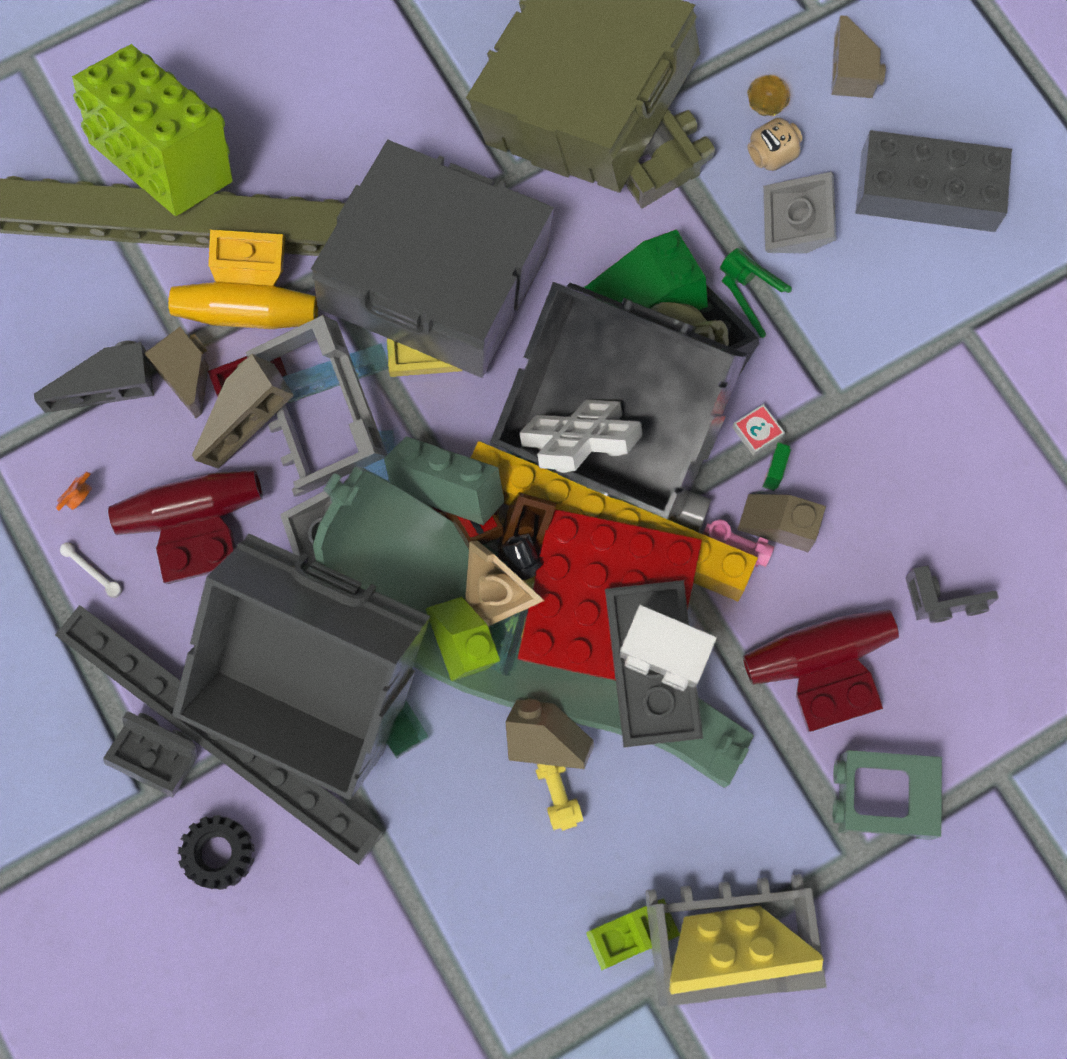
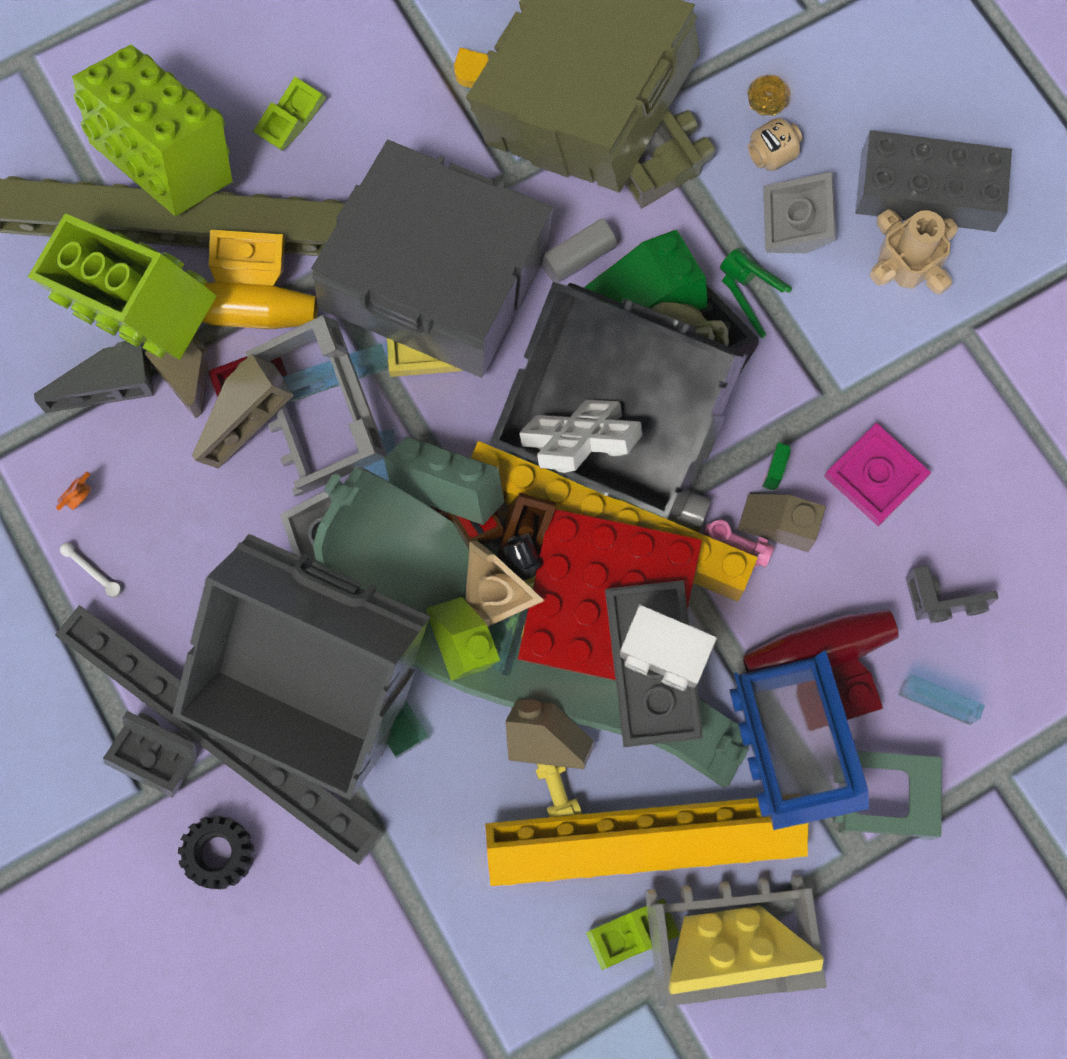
dark red plate [108,470,263,584] -> none
tile [732,404,785,456] -> none
dark tan slope [831,15,886,98] -> none
none -> lime brick [28,213,217,360]
none -> lime slope [253,77,326,151]
none -> yellow tile [454,47,489,88]
none -> yellow brick [485,794,808,887]
none -> light grey brick [541,218,617,283]
none -> window [729,650,869,830]
none -> dark pink plate [824,423,931,527]
none -> tan piece [870,209,958,295]
none -> clear light blue tile [898,674,985,725]

